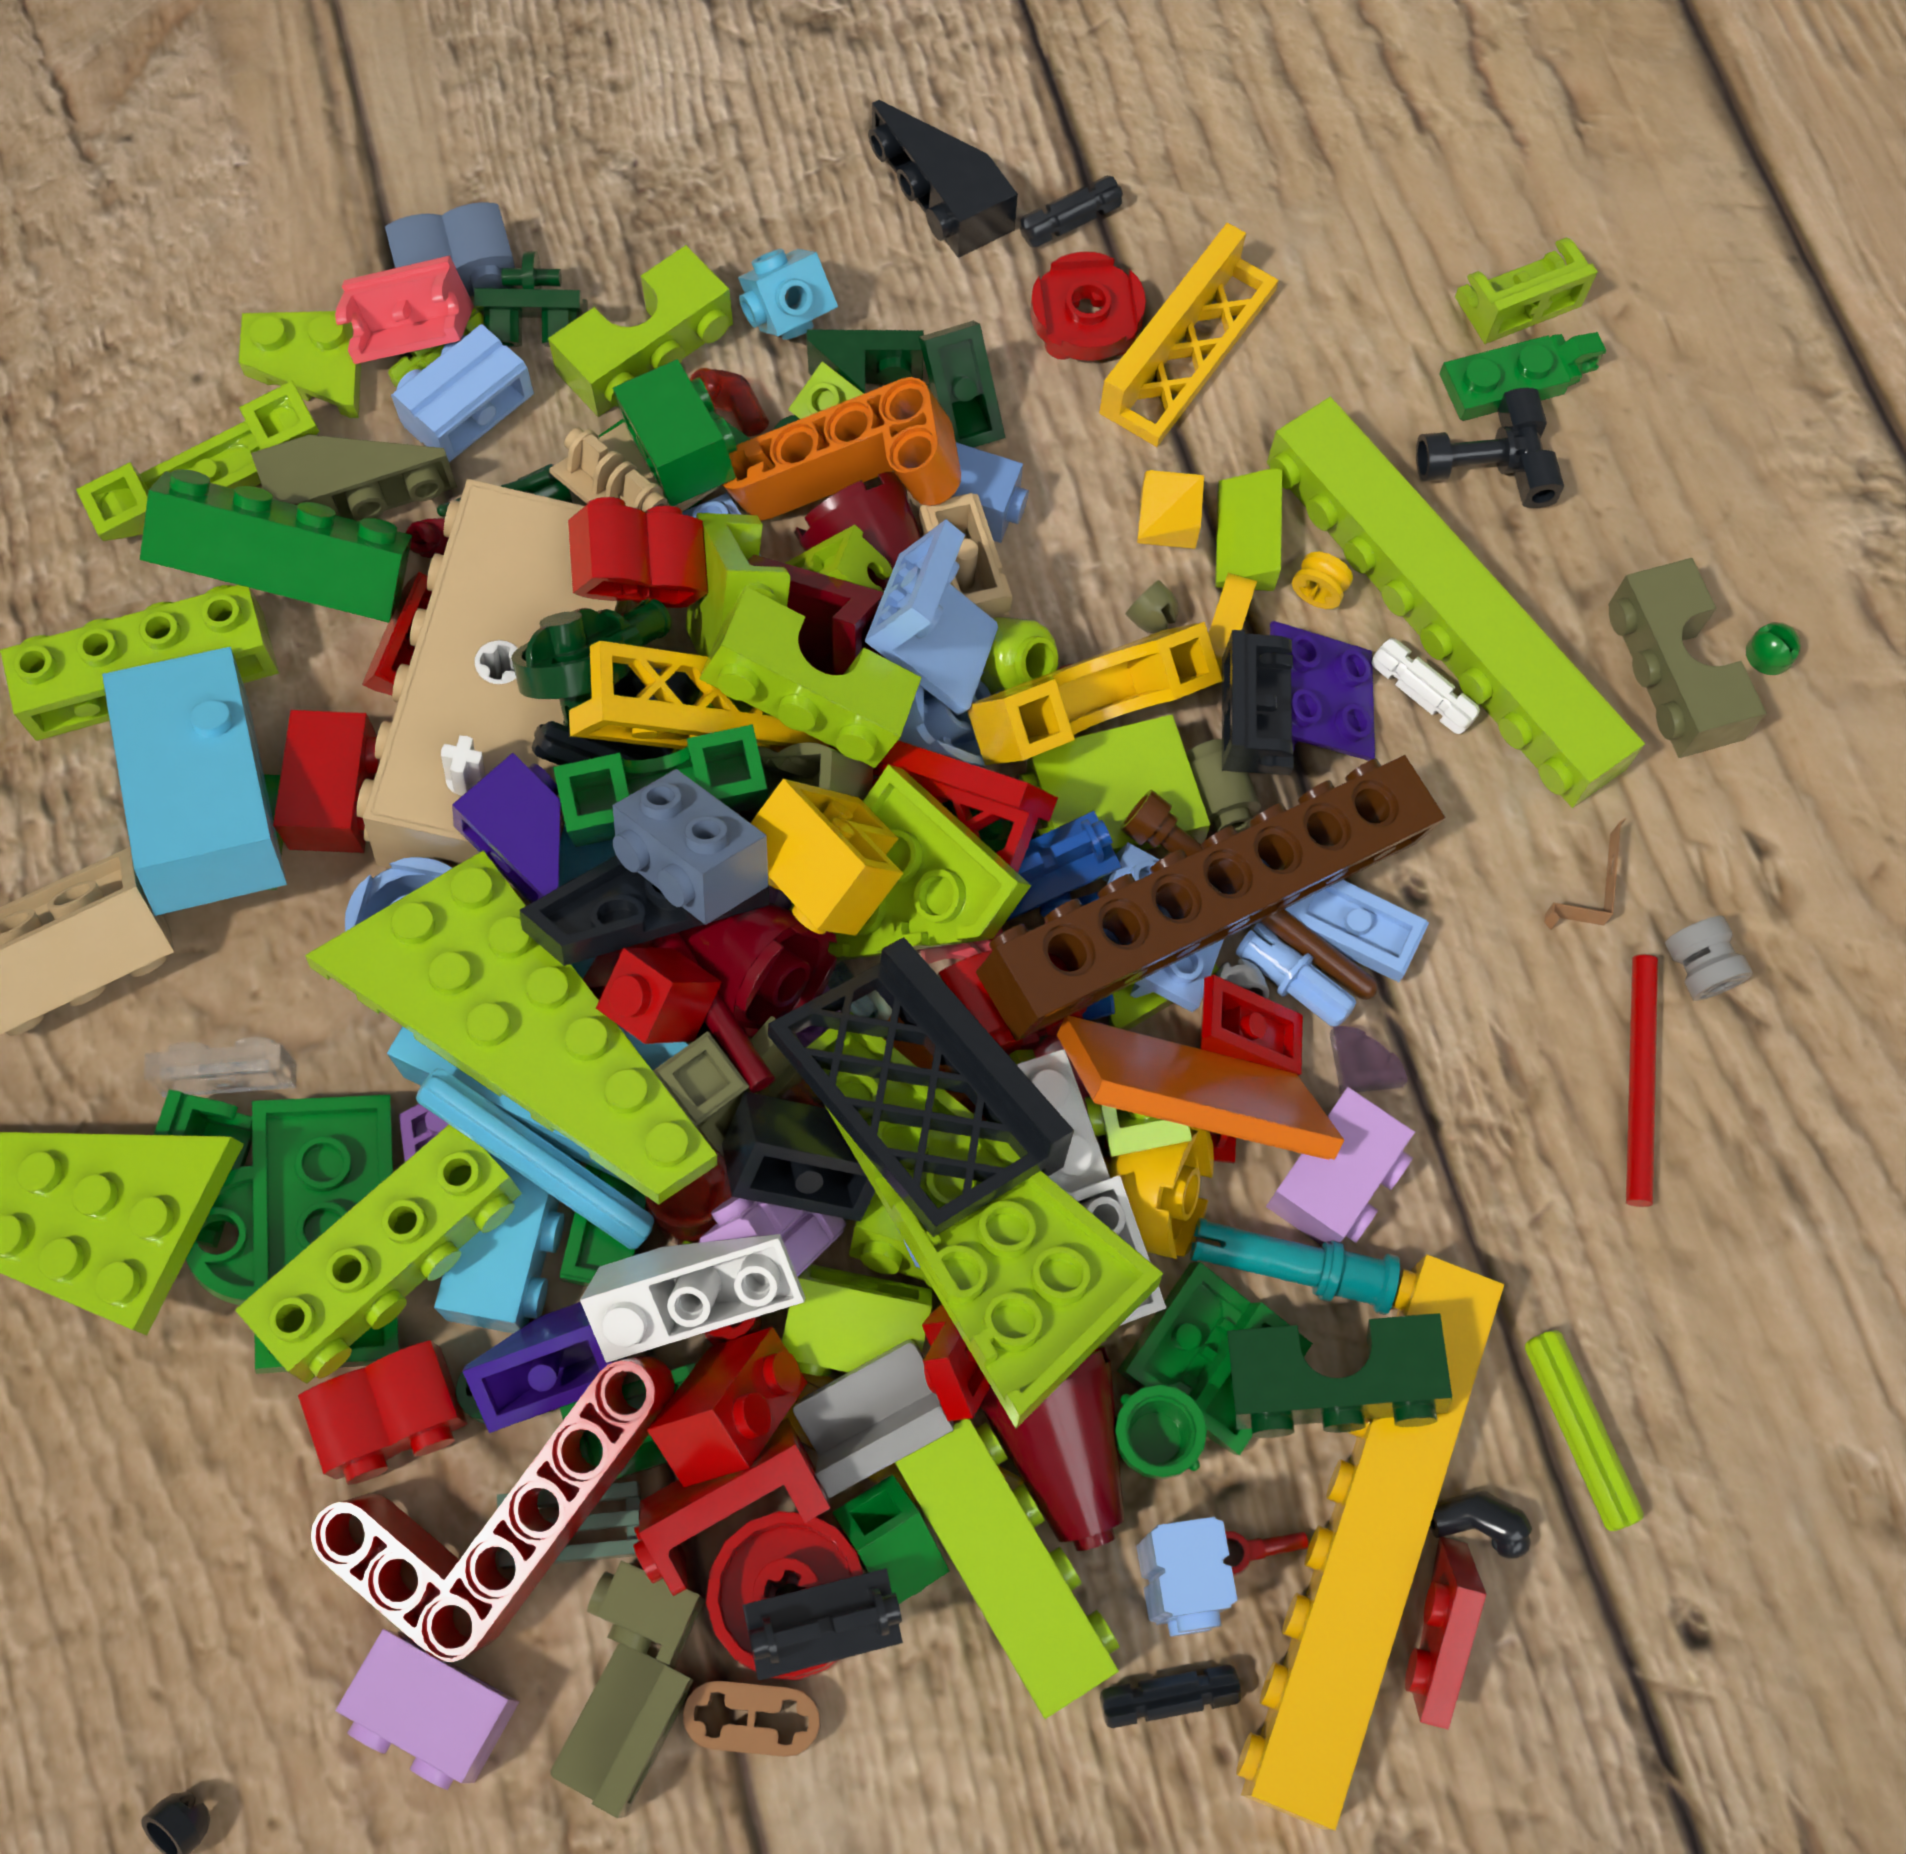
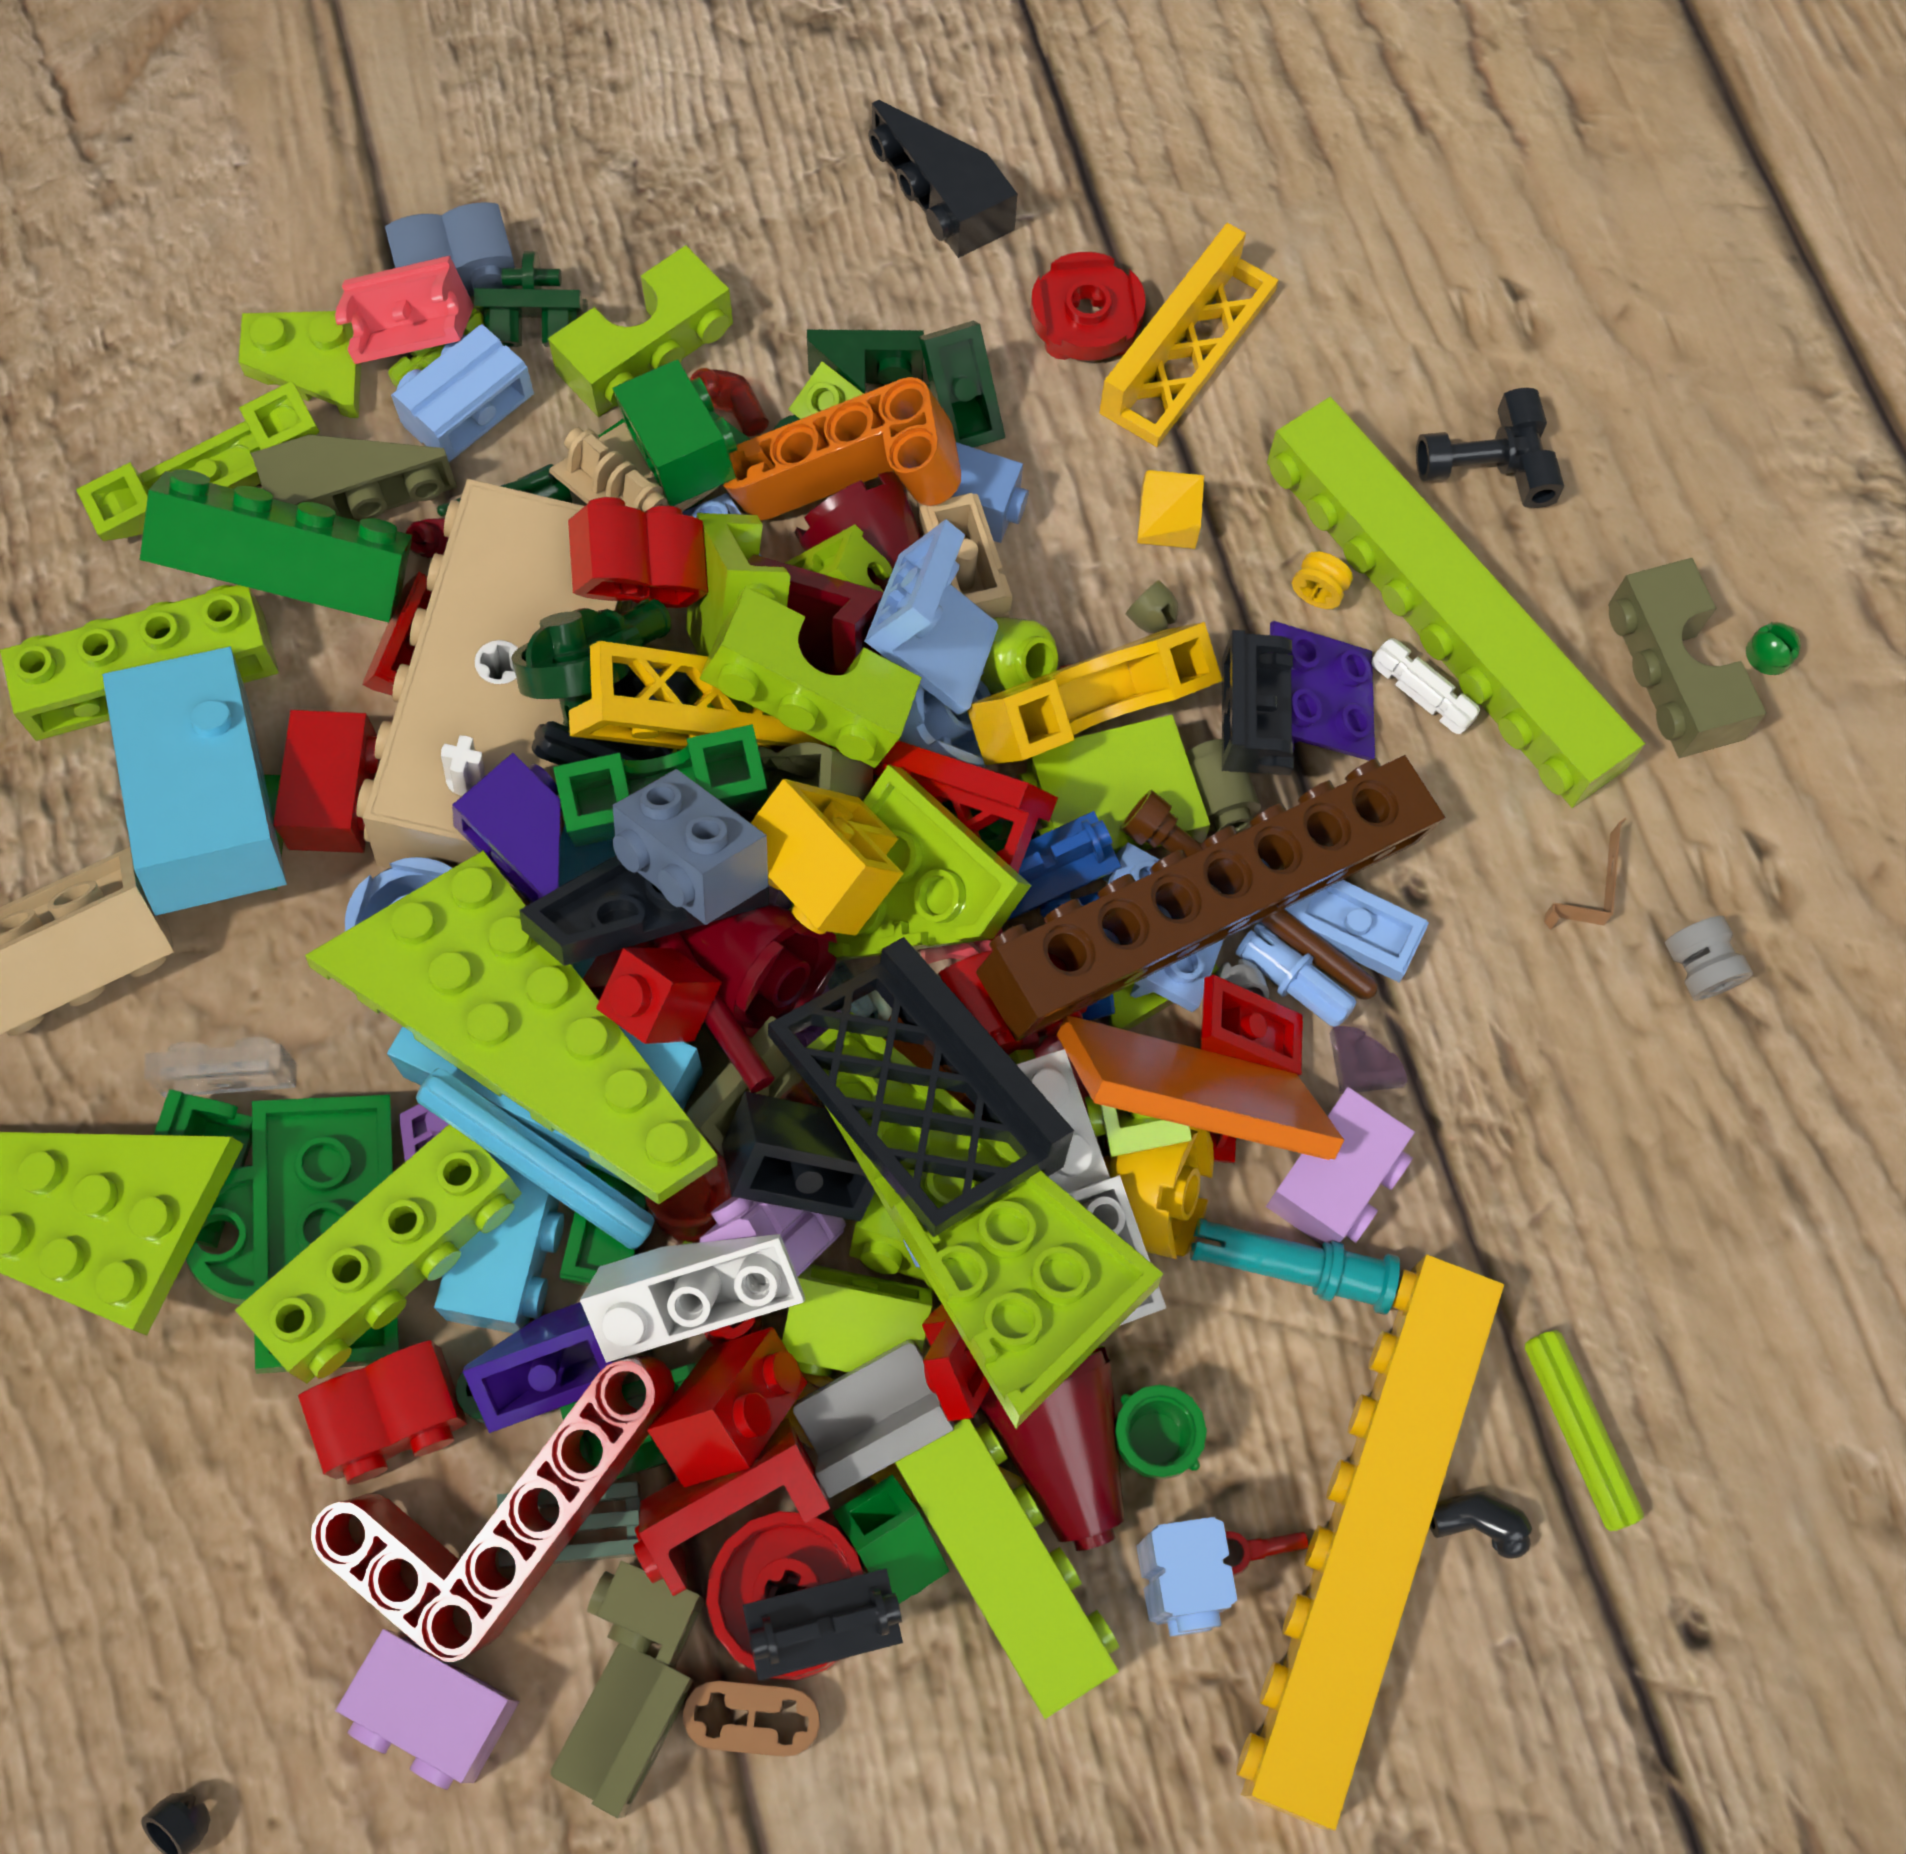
olive tile [653,1031,749,1127] -> none
medium azure brick [738,249,838,340] -> none
black axle [1020,175,1123,248] -> none
black axle [1100,1664,1241,1728] -> none
green slope [1117,1262,1313,1455] -> none
yellow beam [1208,572,1257,683] -> none
lime slope [1215,468,1282,591] -> none
dark green arch [1227,1313,1452,1438] -> none
red wing [1405,1537,1487,1730] -> none
green hinge [1439,332,1607,421] -> none
lime hinge [1455,237,1598,344] -> none
red bar [1626,954,1658,1207] -> none

